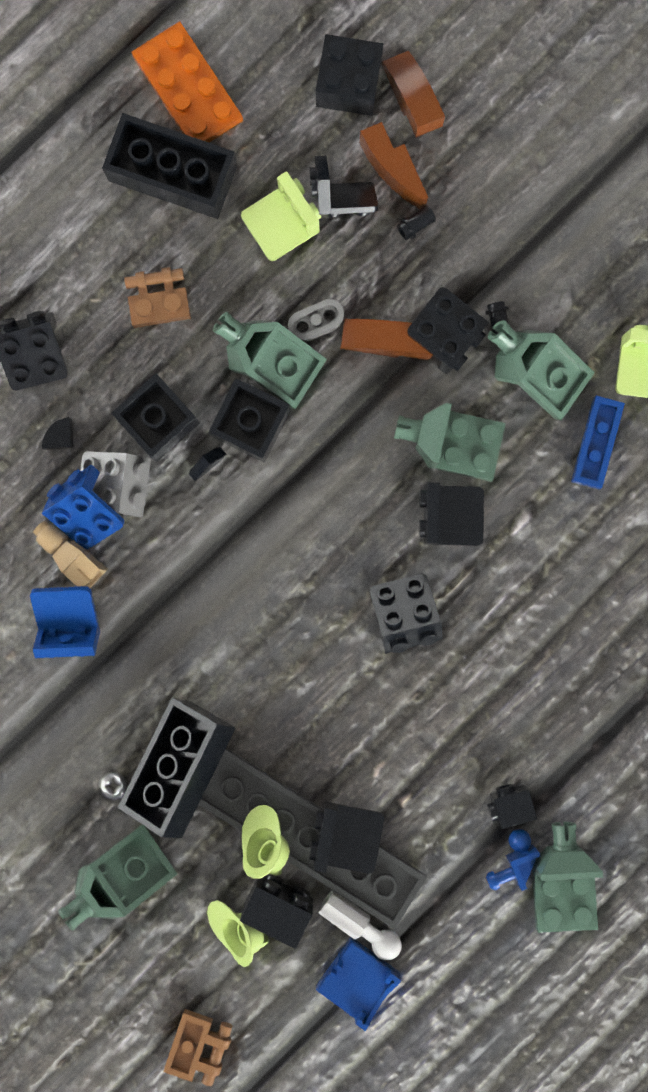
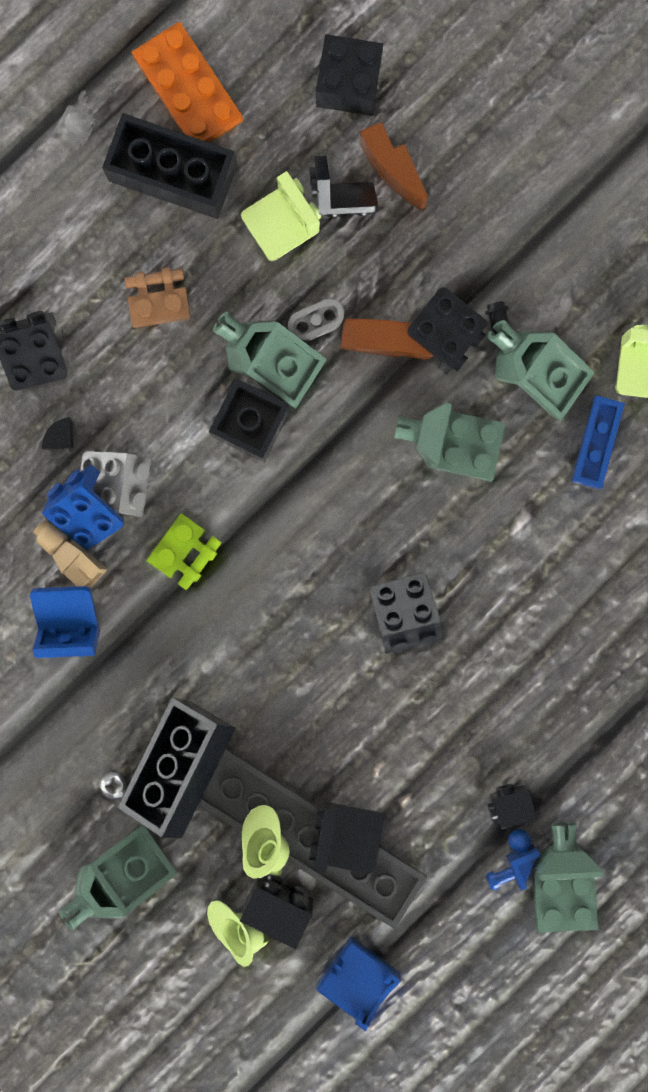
black brick [111,373,200,462] -> none
medium nougat plate [163,1009,233,1086] -> none
black tile [189,447,227,481] -> none
white piece [317,890,402,960] -> none
dark orange slope [382,51,445,137] -> none
black pin [397,205,436,240] -> none
black bracket [419,482,484,546] -> none
none -> clear plate [55,90,100,148]
none -> lime plate [146,513,222,590]

